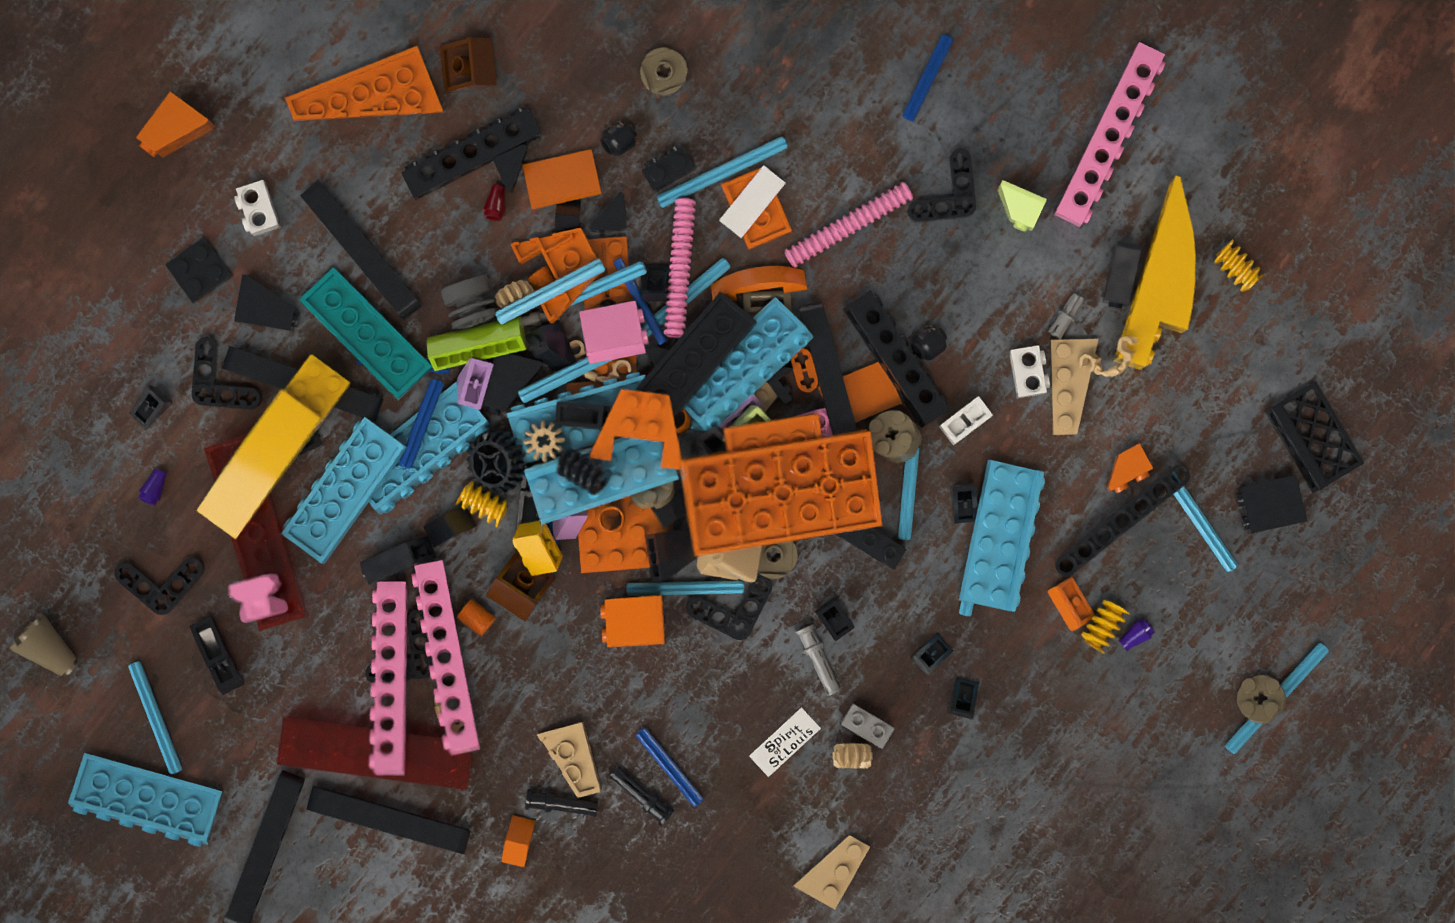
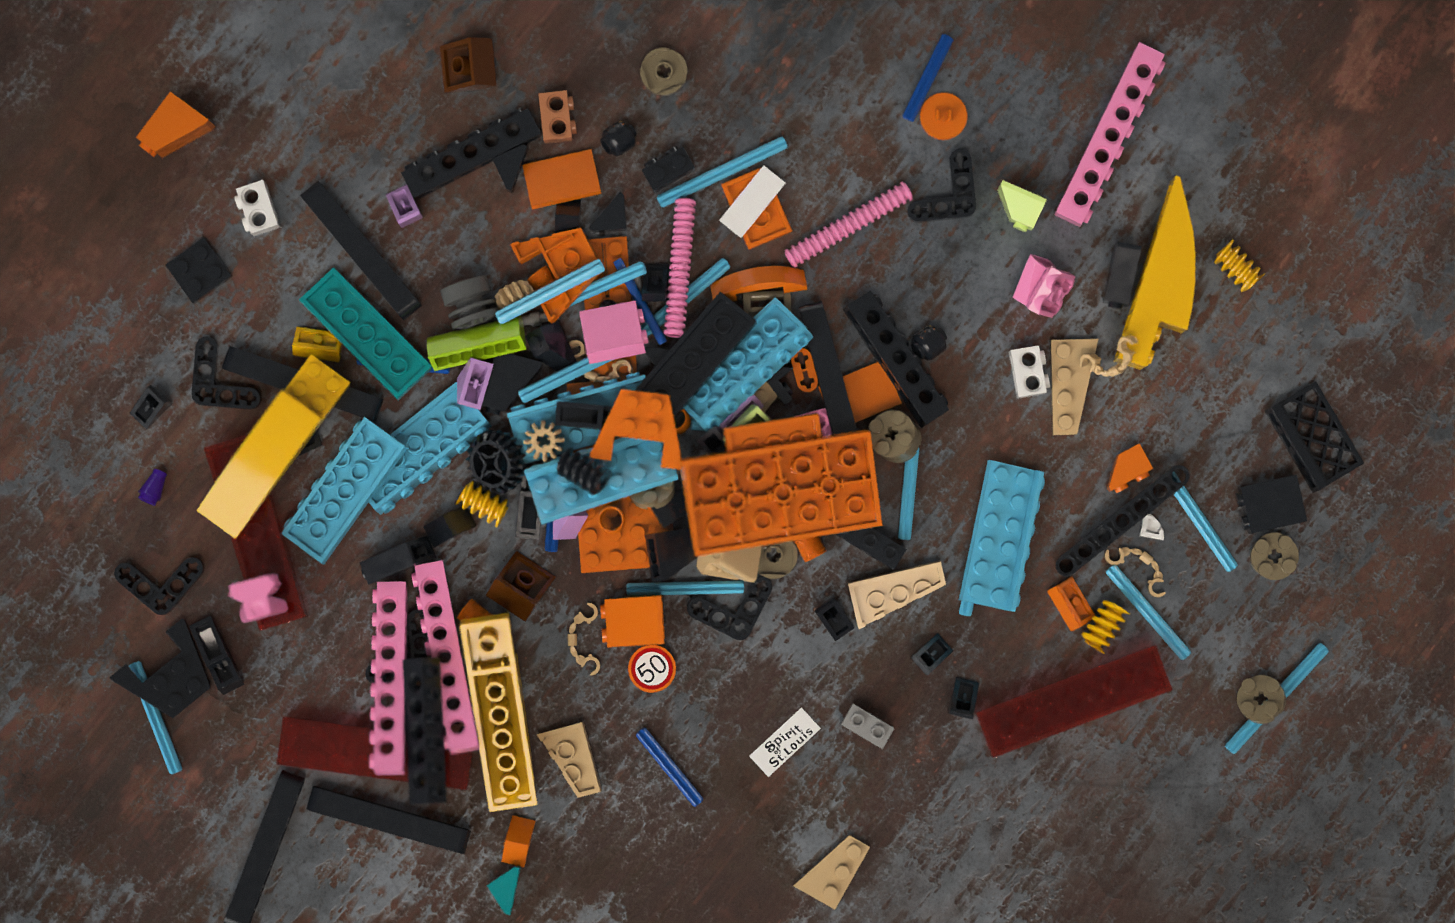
dark tan cone [9,612,77,676] -> none
medium azure bracket [68,753,223,847] -> none
black slope [234,274,300,333] -> none
orange wing [285,46,444,121] -> none
blue axle [399,379,444,469] -> none
dark red cone [482,185,505,221] -> none
yellow brick [513,521,563,576] -> none
black pin [525,789,598,817] -> none
black pin [609,766,675,826] -> none
light grey pin [795,623,841,696] -> none
tan gear [832,743,873,769] -> none
white brick [939,396,993,445] -> none
black slope [950,483,977,524] -> none
light grey axle [1048,294,1084,340] -> none
dark purple cone [1119,617,1155,651] -> none
none -> black wing [109,618,211,719]
none -> yellow slope [292,327,342,362]
none -> lavender slope [386,185,423,228]
none -> black brick [402,658,447,805]
none -> yellow slope [460,613,537,812]
none -> teal slope [487,866,521,915]
none -> nougat brick [538,90,577,143]
none -> tan piece [567,603,601,675]
none -> piece [628,645,676,693]
none -> orange piece [793,536,827,562]
none -> tan wing [847,560,946,629]
none -> orange piece [920,93,967,140]
none -> clear red brick [974,645,1172,758]
none -> bright pink piece [1013,254,1075,318]
none -> tan piece [1104,547,1166,597]
none -> medium azure axle [1106,564,1191,660]
none -> white tile [1139,514,1164,540]
none -> dark tan plate [1250,532,1299,580]

